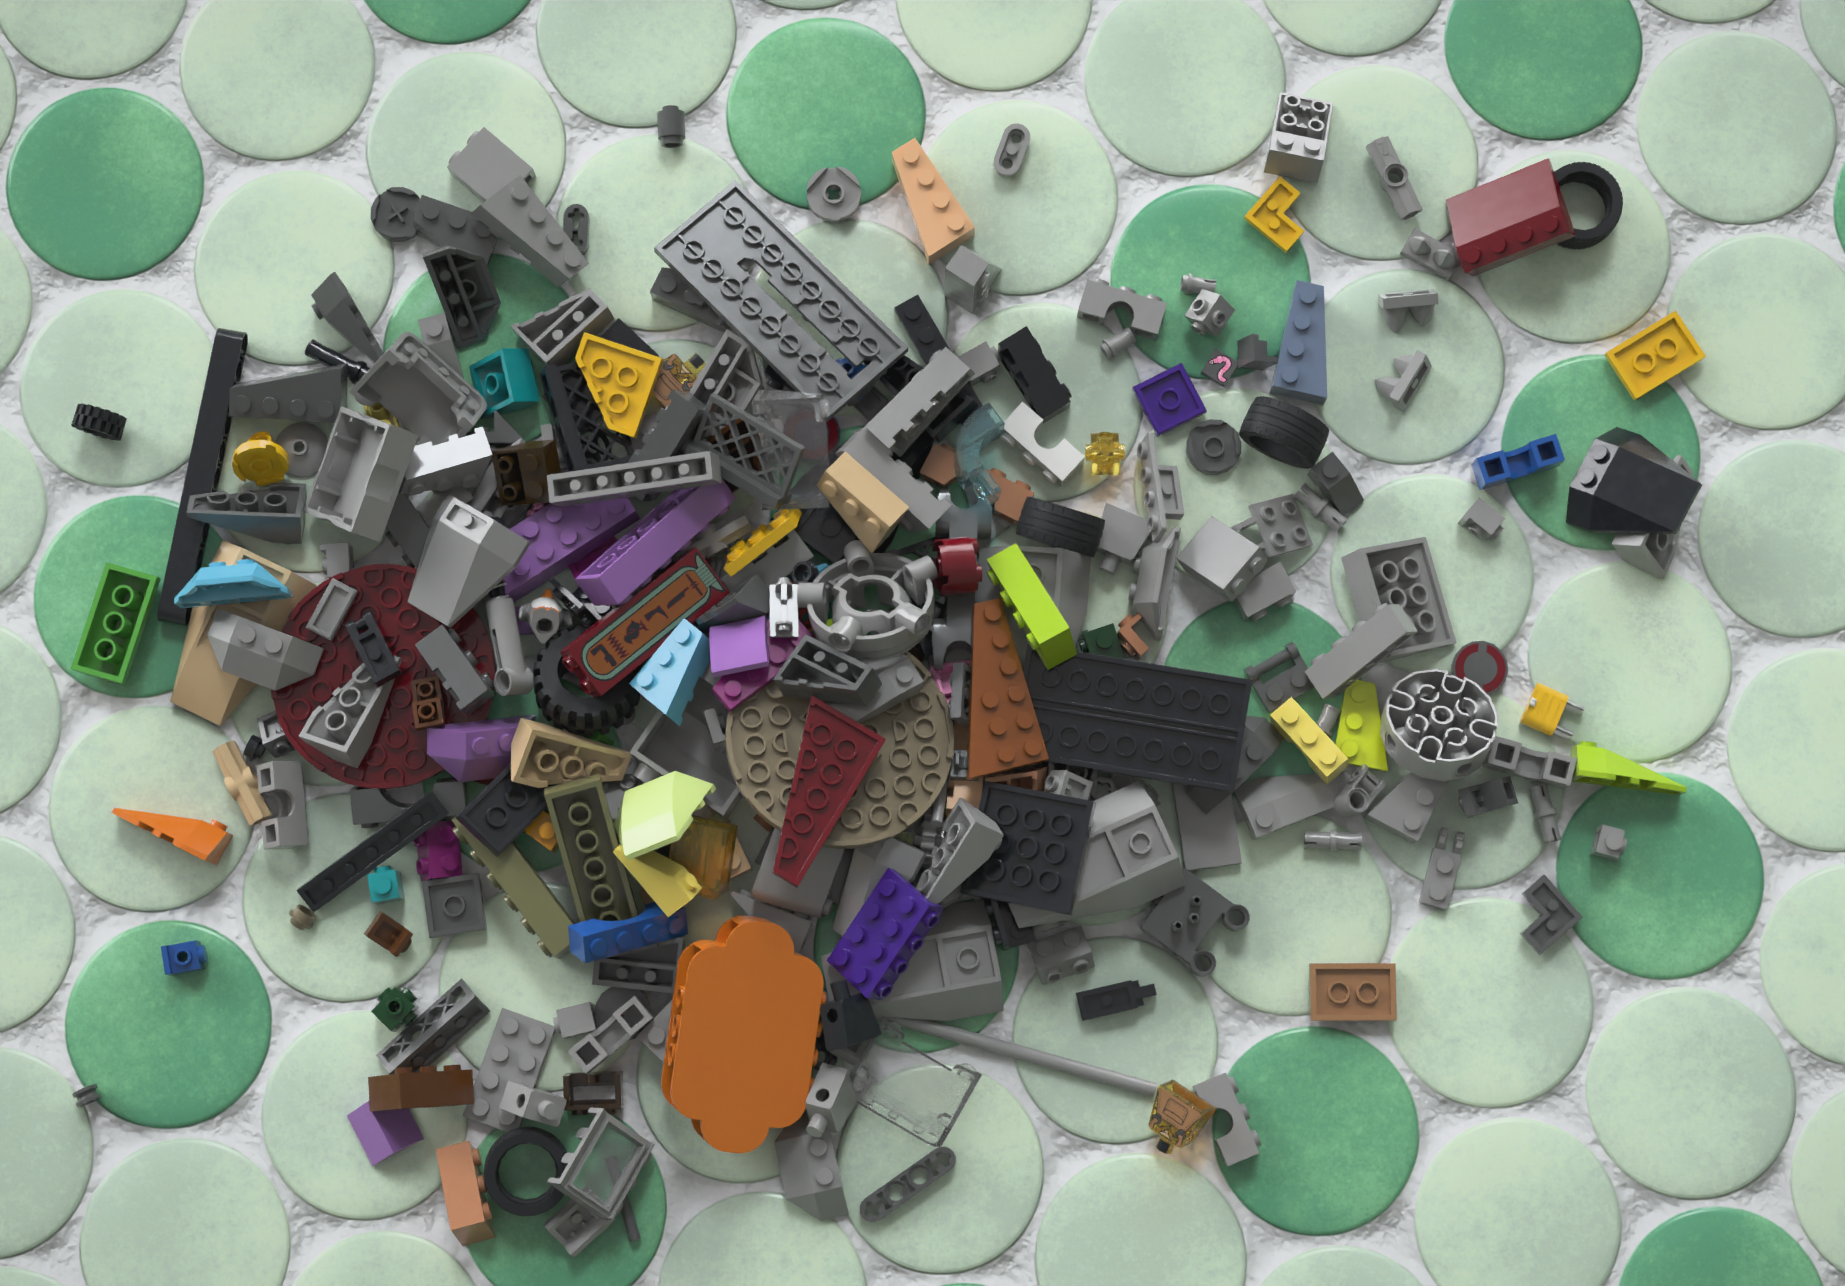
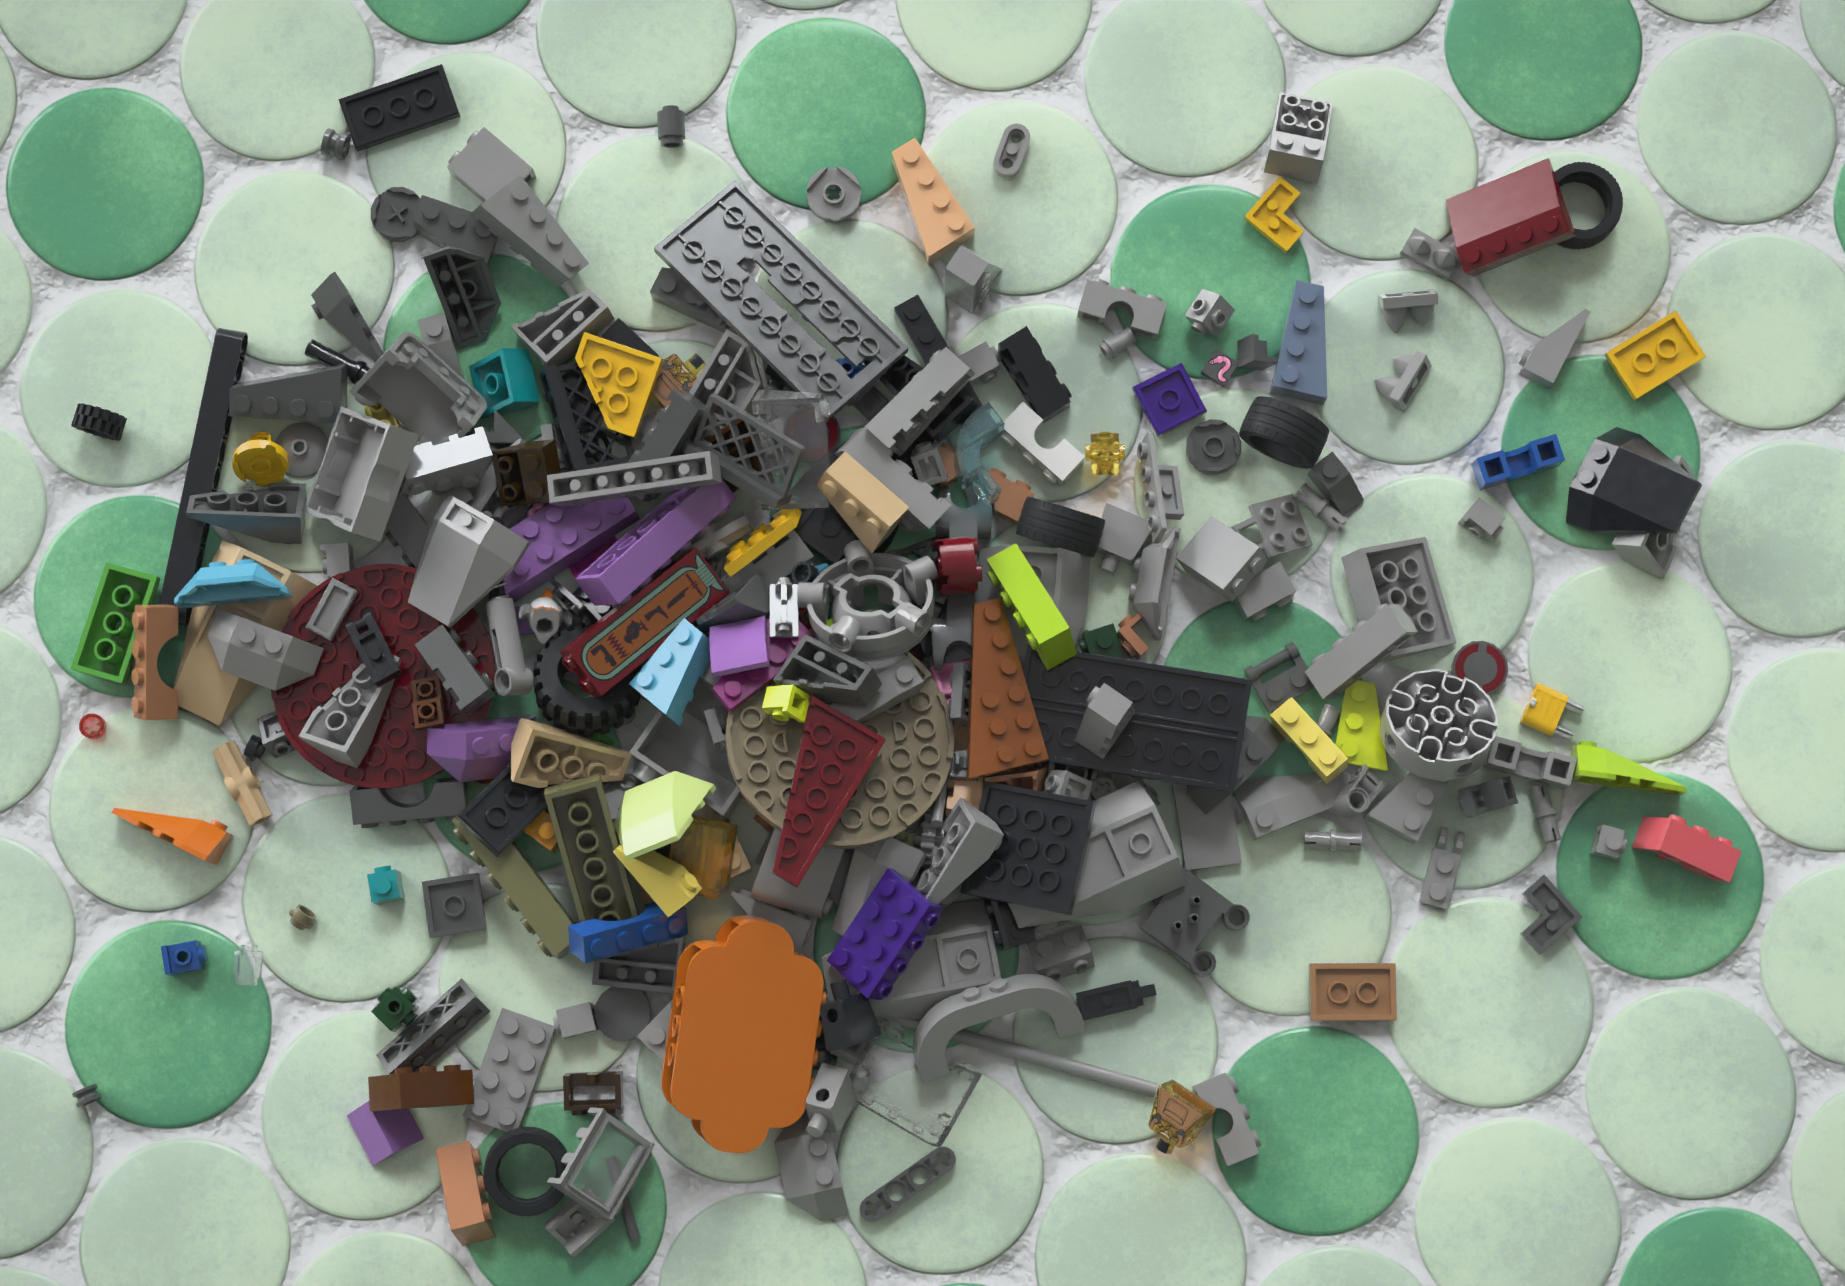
light grey arch [257,761,309,850] -> none
black plate [296,791,449,913] -> none
reddish brown bracket [364,911,413,957] -> none
magenta bracket [413,820,463,882] -> none
light grey torso [499,1080,567,1127] -> none
dark grey beam [563,204,590,255] -> none
light grey arch [567,996,654,1074] -> none
light grey pin [1180,273,1216,295] -> none
light grey piece [1366,136,1423,221] -> none
none -> clear red bush [79,713,106,739]
none -> nougat arch [131,604,178,720]
none -> clear brick [233,945,263,986]
none -> dark grey wheel [321,128,351,160]
none -> black tile [338,64,460,152]
none -> neon yellow brick [762,685,811,723]
none -> light grey bracket [911,441,948,485]
none -> light grey arch [913,974,1086,1082]
none -> light grey wedge [1075,683,1135,759]
none -> light grey slope [1518,309,1591,389]
none -> coral wedge [1632,815,1741,882]

